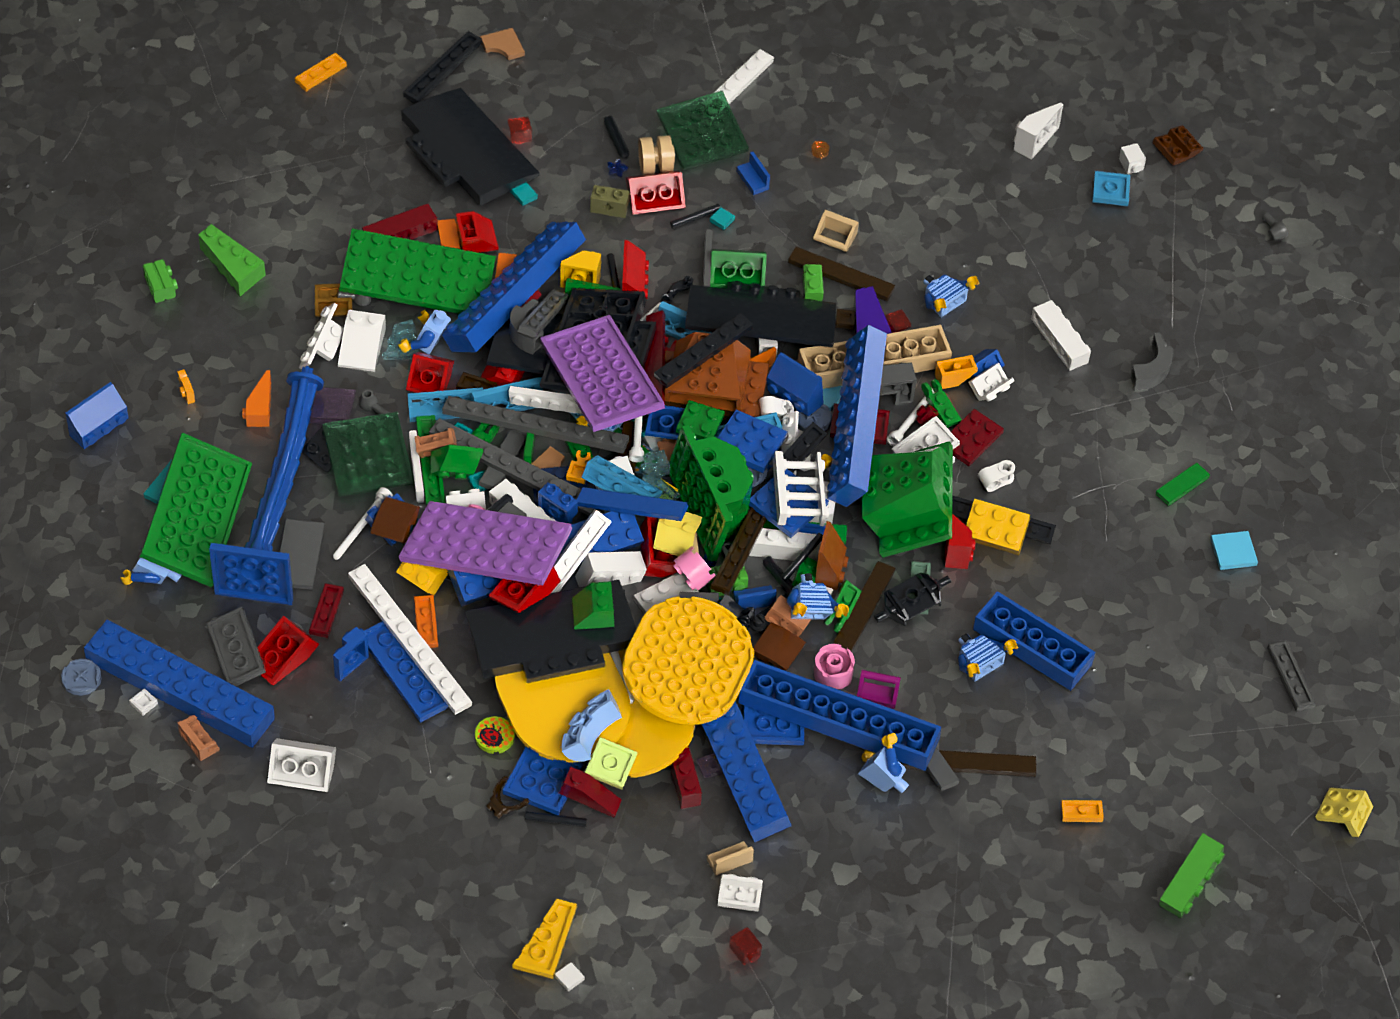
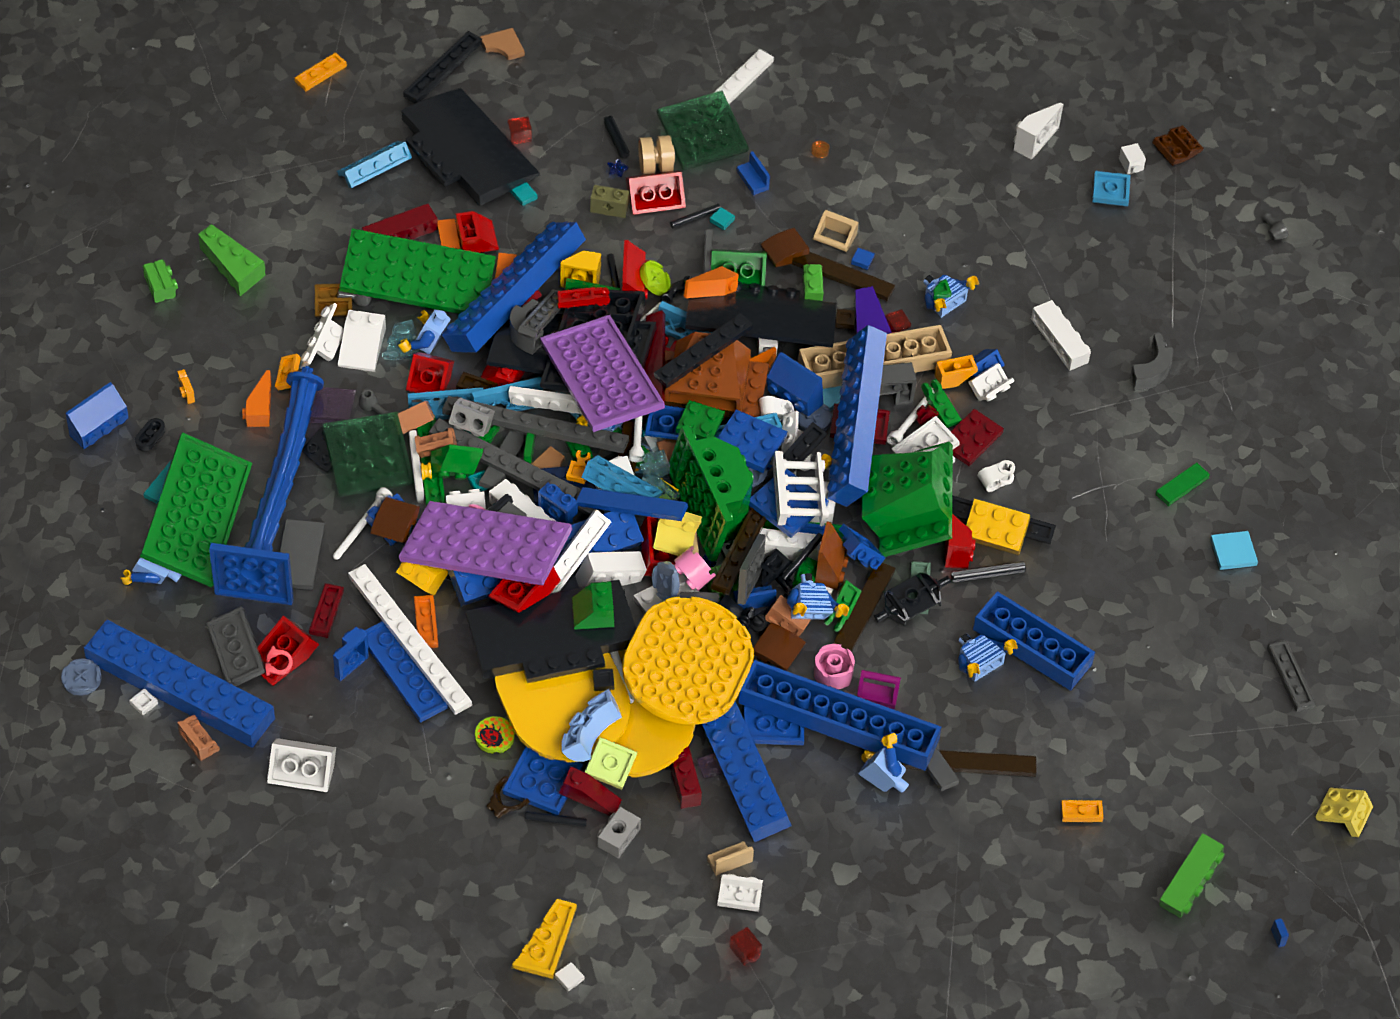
none -> black plate [135,418,165,451]
none -> coral piece [265,646,293,676]
none -> light orange plate [275,353,301,391]
none -> fence [337,141,412,188]
none -> nougat hinge [391,401,435,436]
none -> yellow bush [421,462,432,480]
none -> light grey brick [449,397,495,437]
none -> red hinge [557,287,610,308]
none -> black plate [593,669,614,691]
none -> light grey brick [597,807,641,859]
none -> lime tile [640,260,671,296]
none -> sand blue tile [652,561,680,600]
none -> orange slope [684,266,739,298]
none -> dark grey tile [737,534,766,605]
none -> reddish brown slope [761,228,809,268]
none -> black slope [761,549,792,587]
none -> blue plate [839,523,885,570]
none -> blue tile [851,248,875,270]
none -> green tile [933,279,952,300]
none -> axle [951,561,1026,583]
none -> blue tile [1271,918,1289,948]

